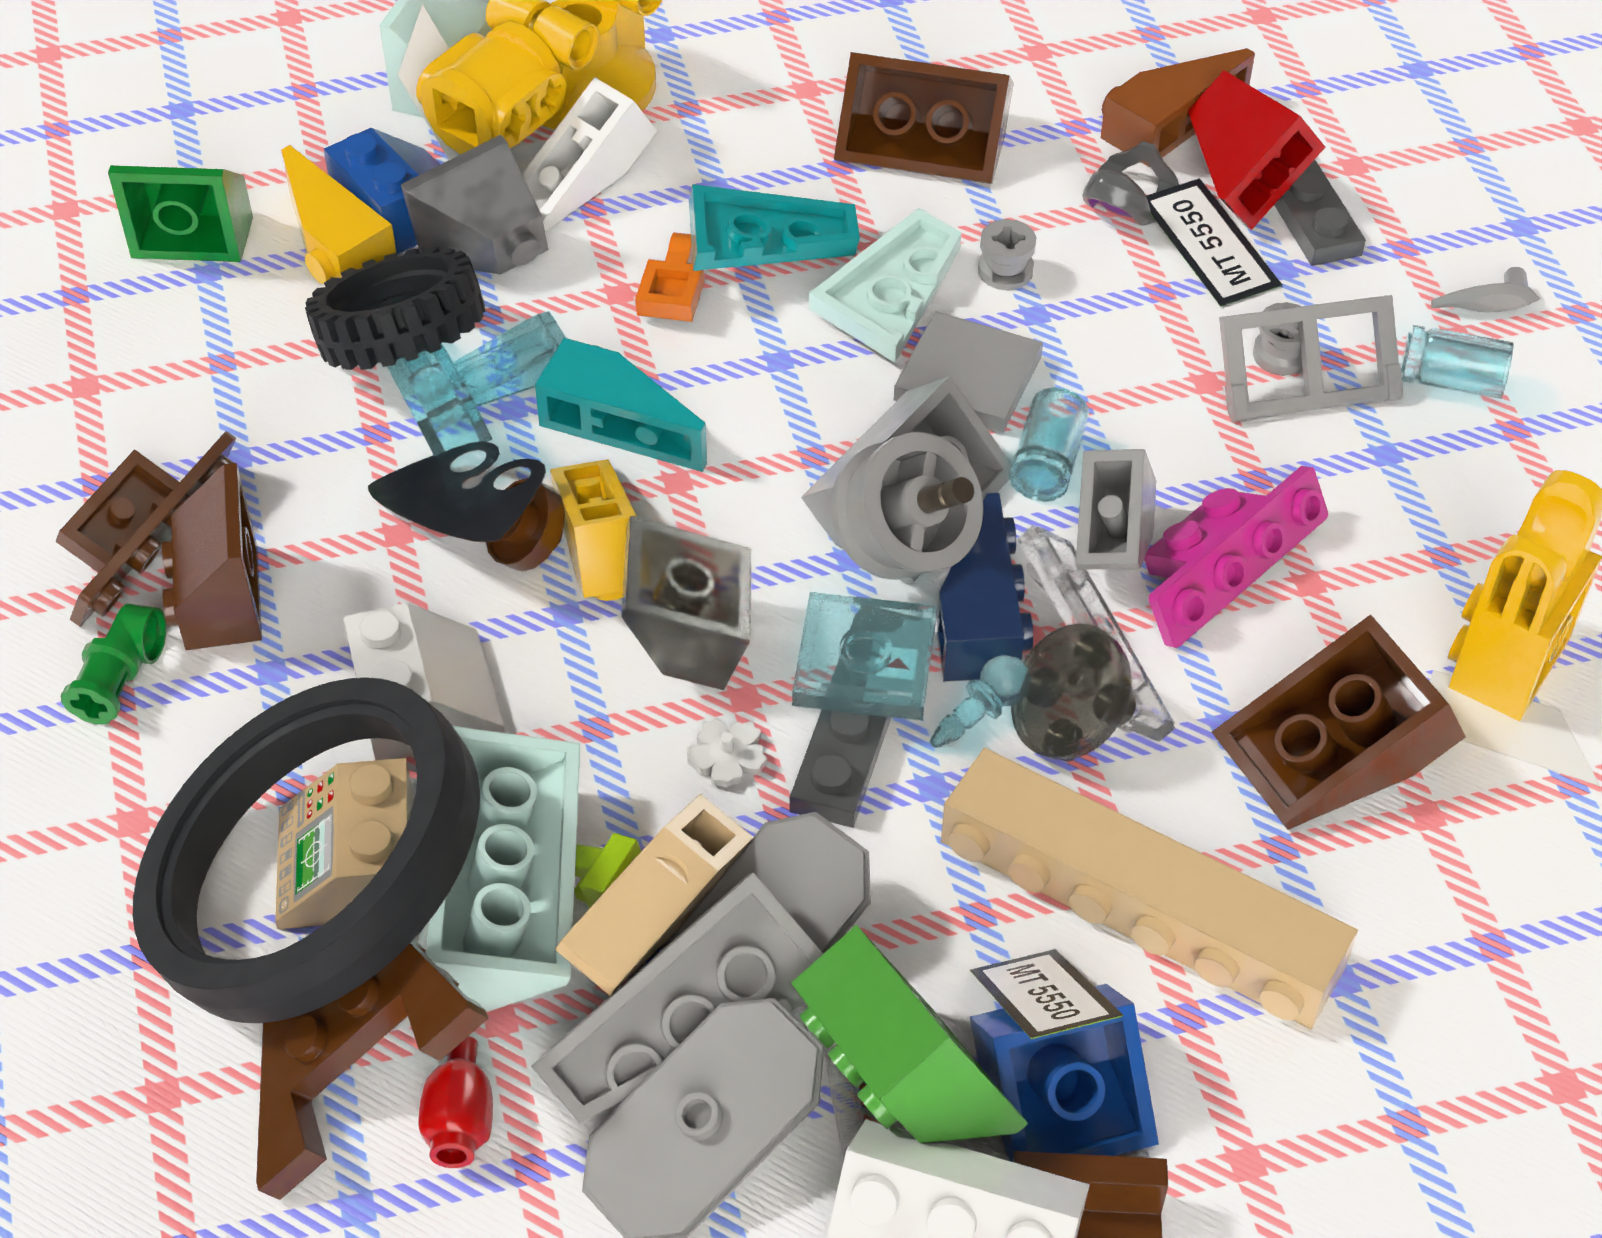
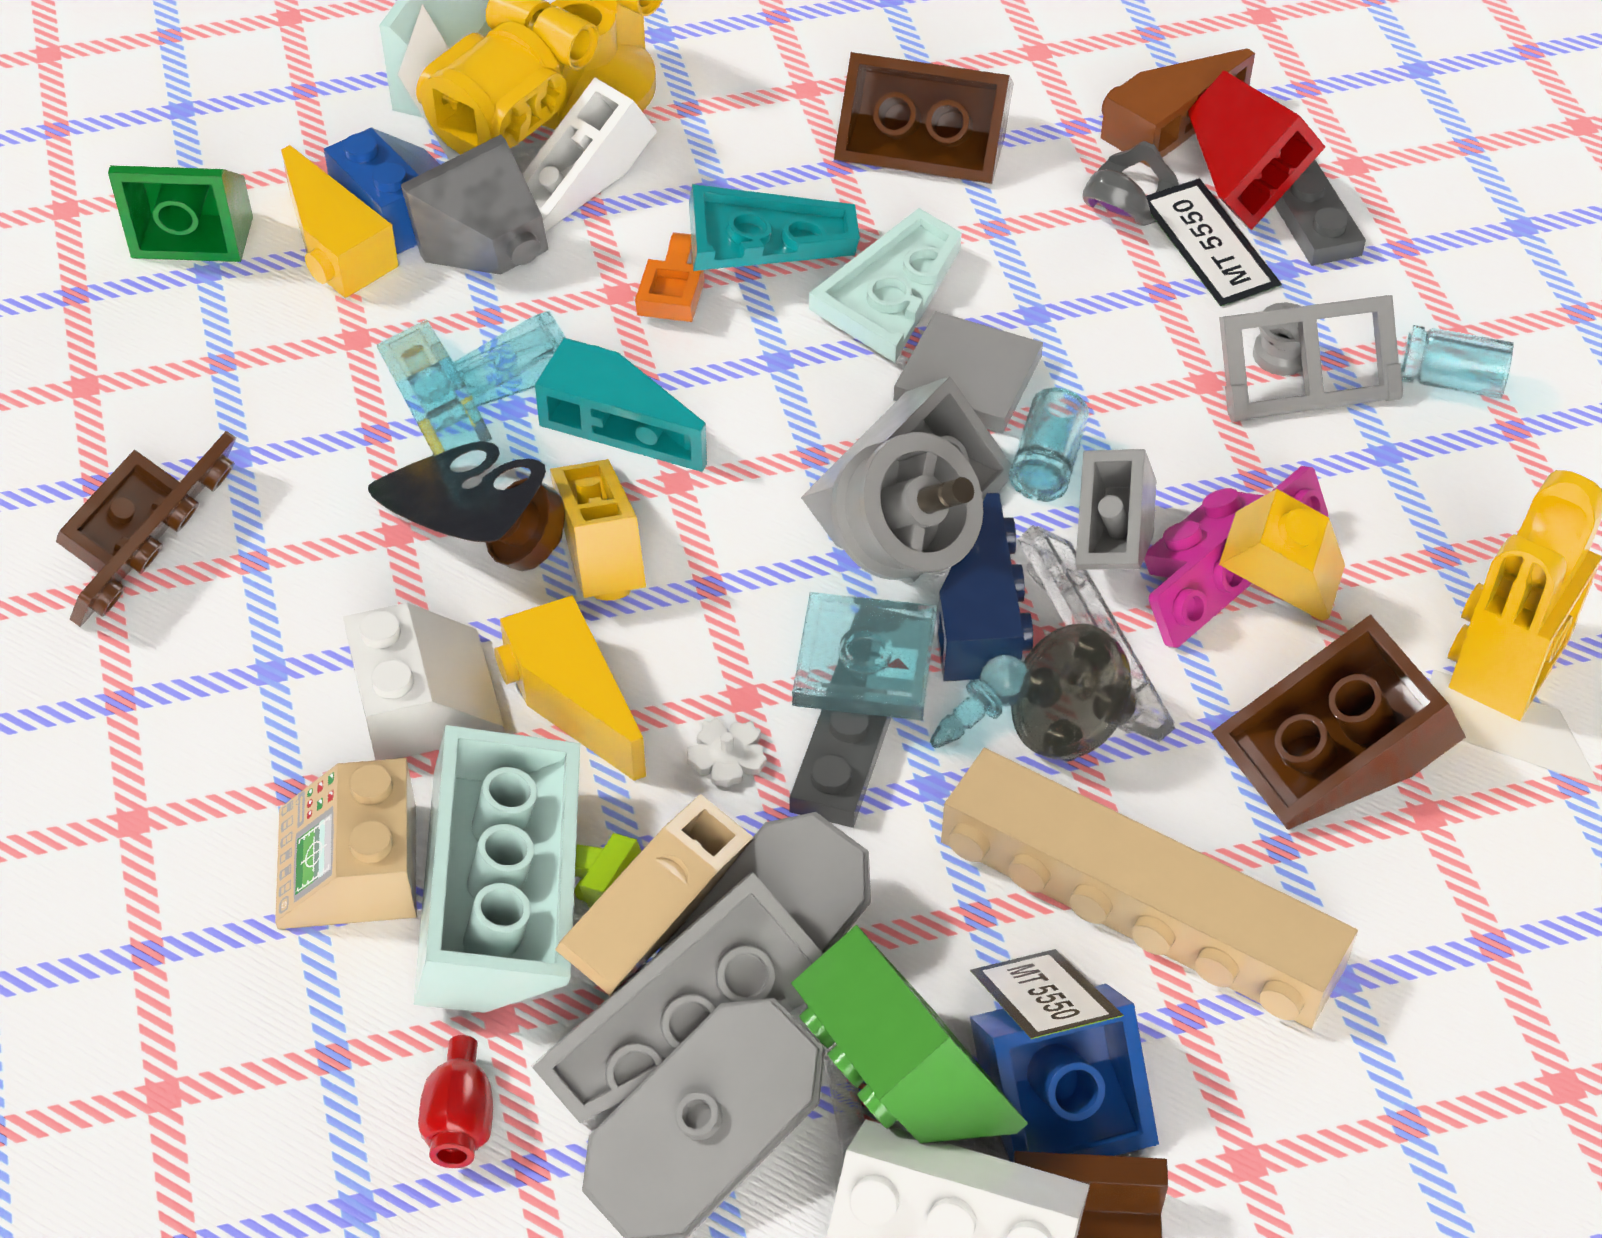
green connector [60,604,166,724] -> none
black tyre [132,677,480,1023] -> none
reddish brown slope [161,463,262,650] -> none
reddish brown wing [256,939,489,1200] -> none
black tyre [305,247,485,370] -> none
clear smoke slope [621,516,752,690] -> none
light grey wheel [978,219,1037,290] -> none
light grey bar [1431,267,1541,312] -> none
none -> yellow slope [494,595,646,781]
none -> yellow slope [1219,489,1345,621]

